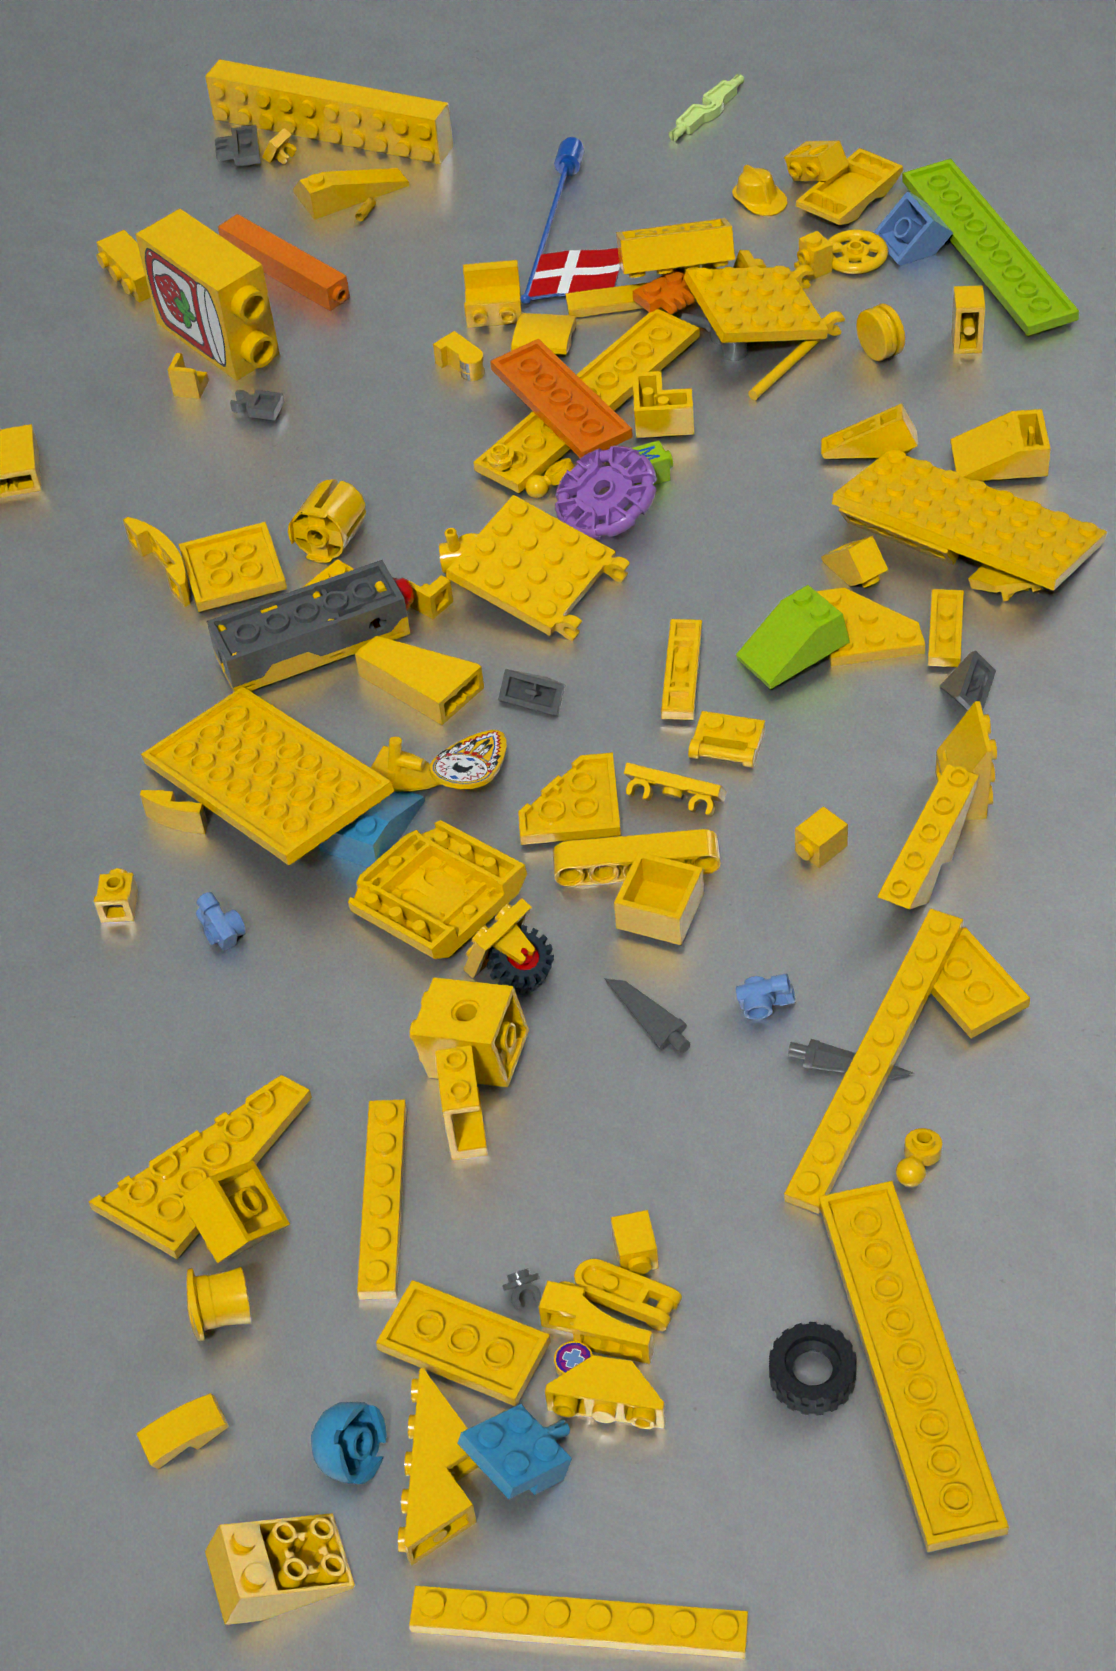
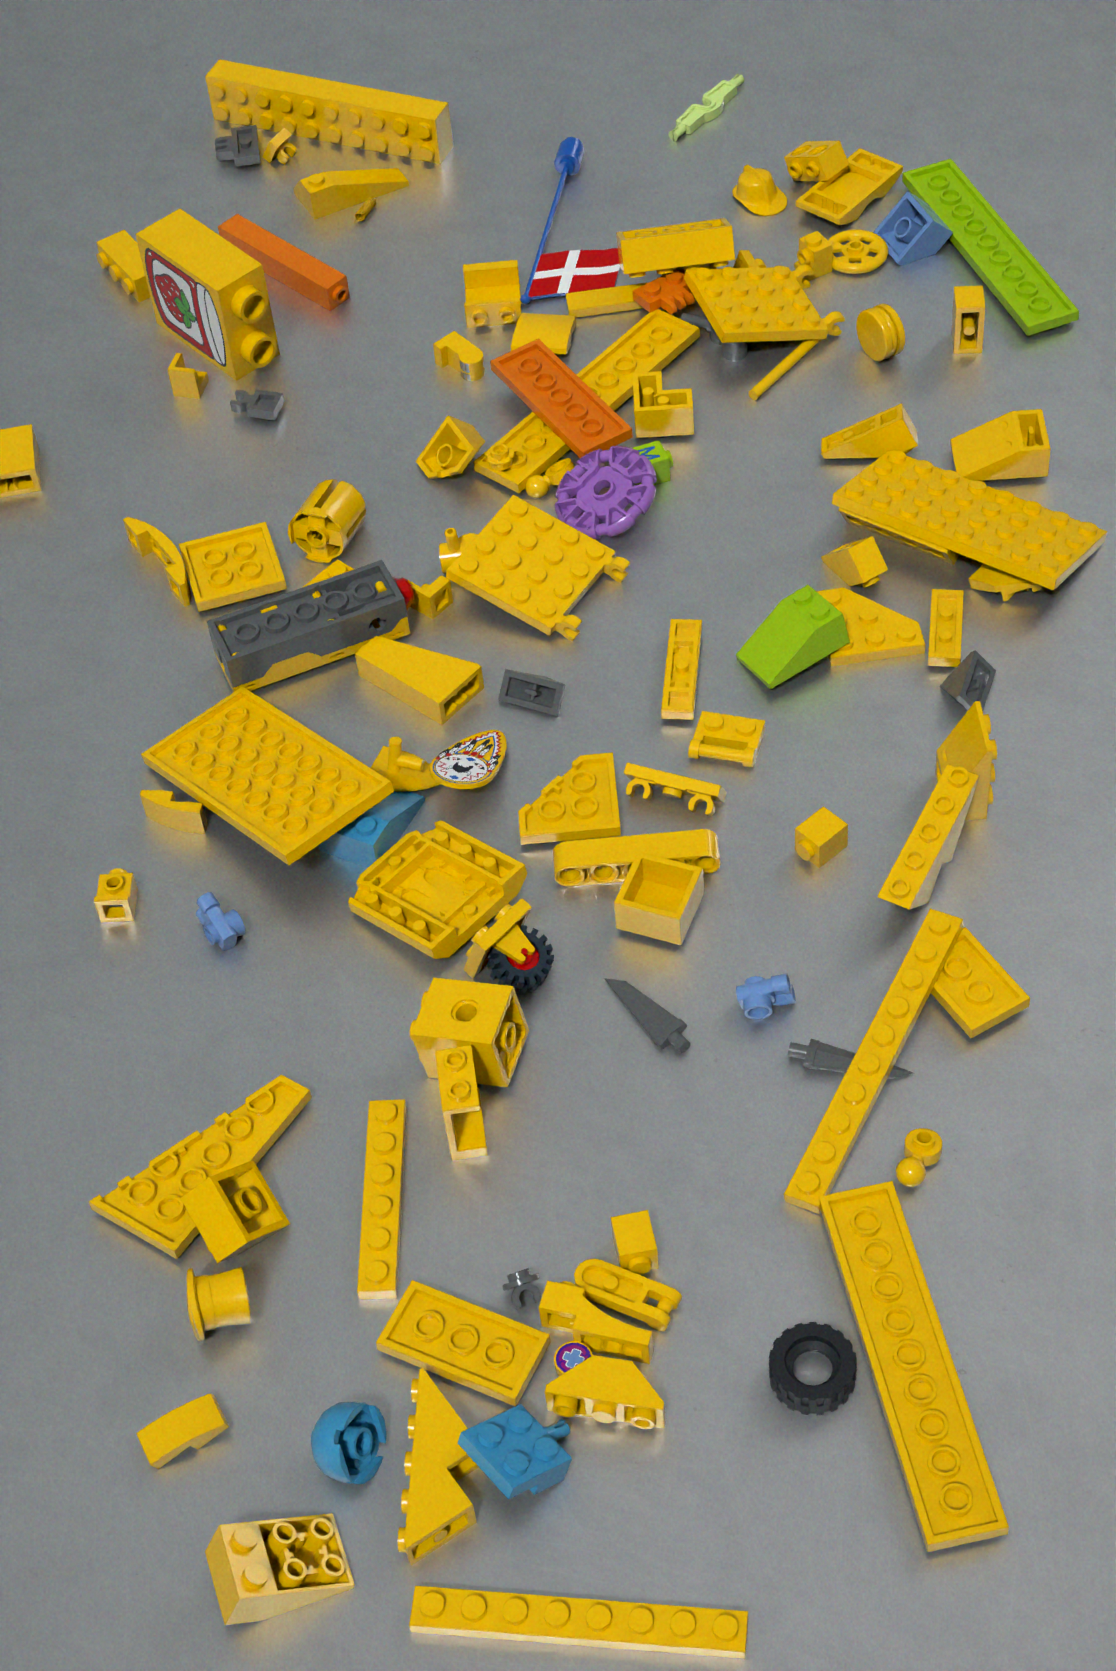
none -> yellow slope [416,415,485,479]

